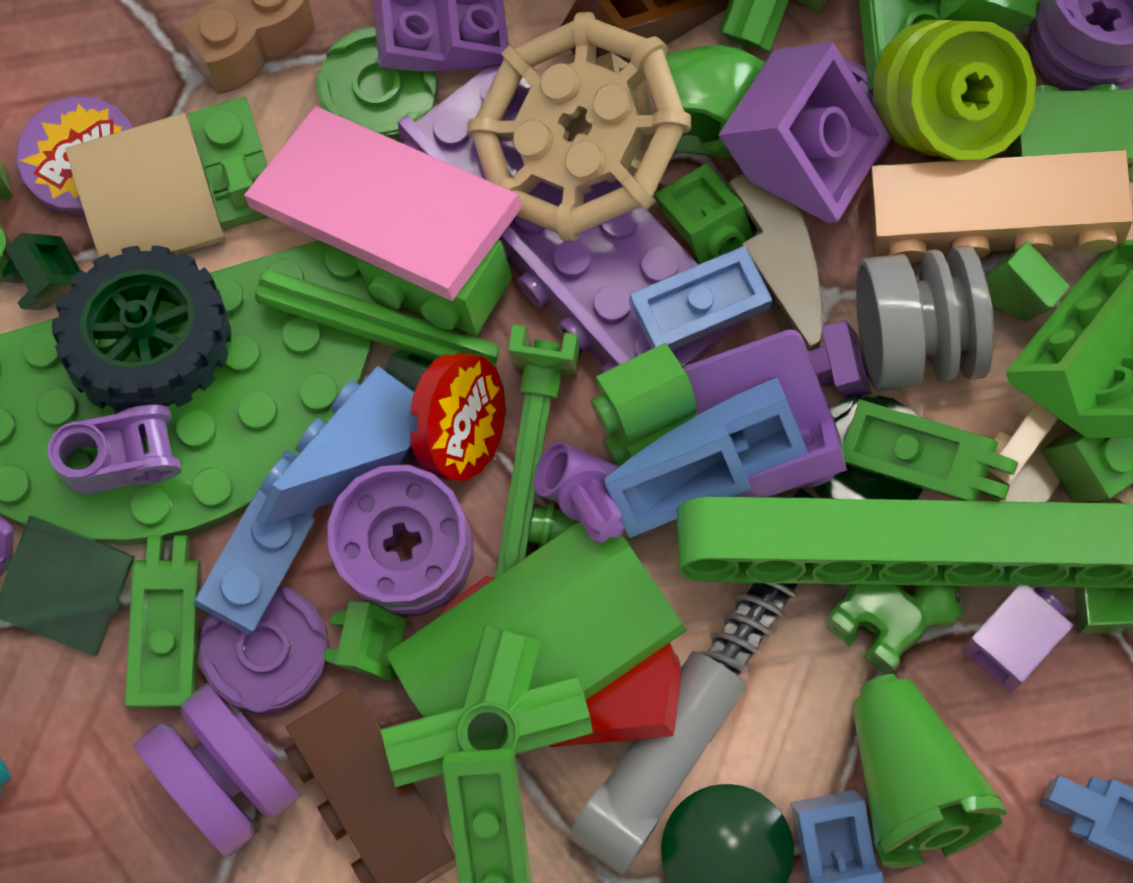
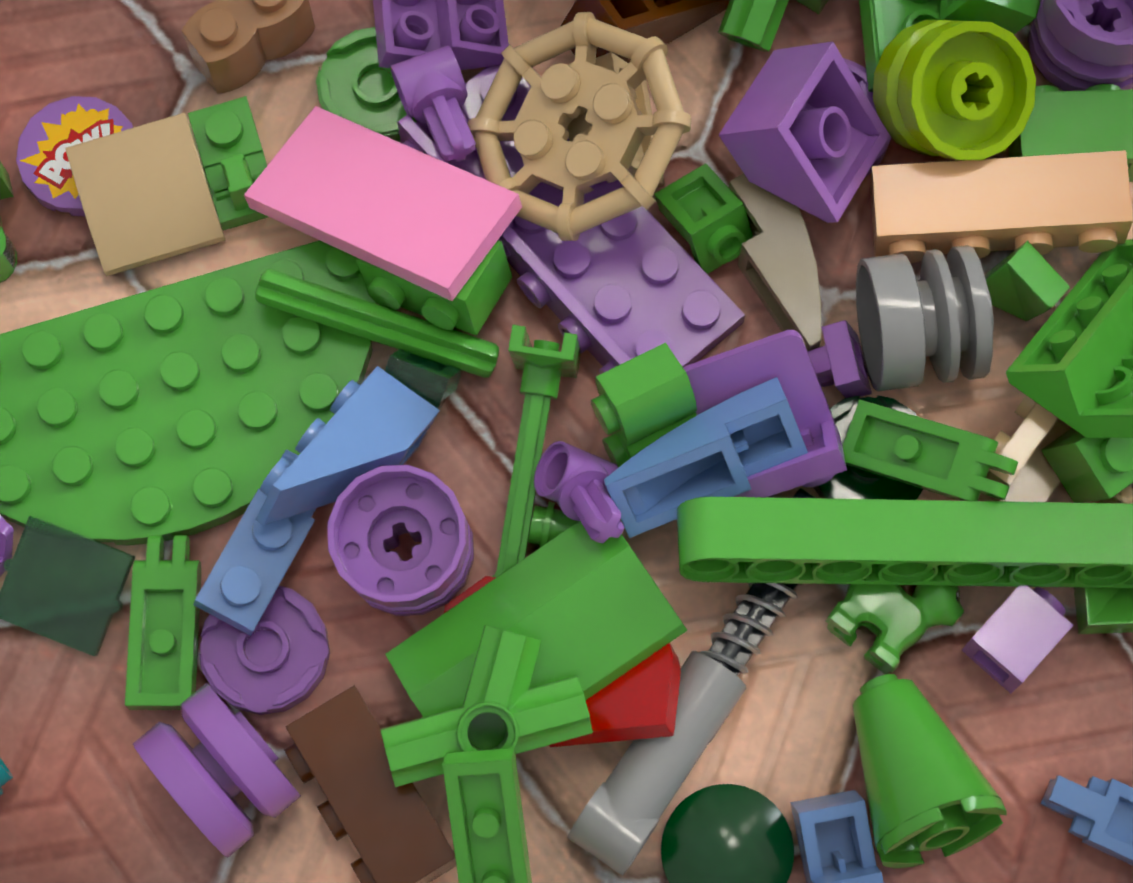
dark green tile [2,233,80,310] -> none
medium lavender piece [48,405,182,495] -> none
black wheel [52,246,231,414] -> none
bright green tile [323,601,407,683] -> none
tile [410,352,506,481] -> none
medium blue plate [629,246,772,351] -> none
bright green piece [666,45,765,158] -> none
none -> medium lavender axle [390,45,476,162]

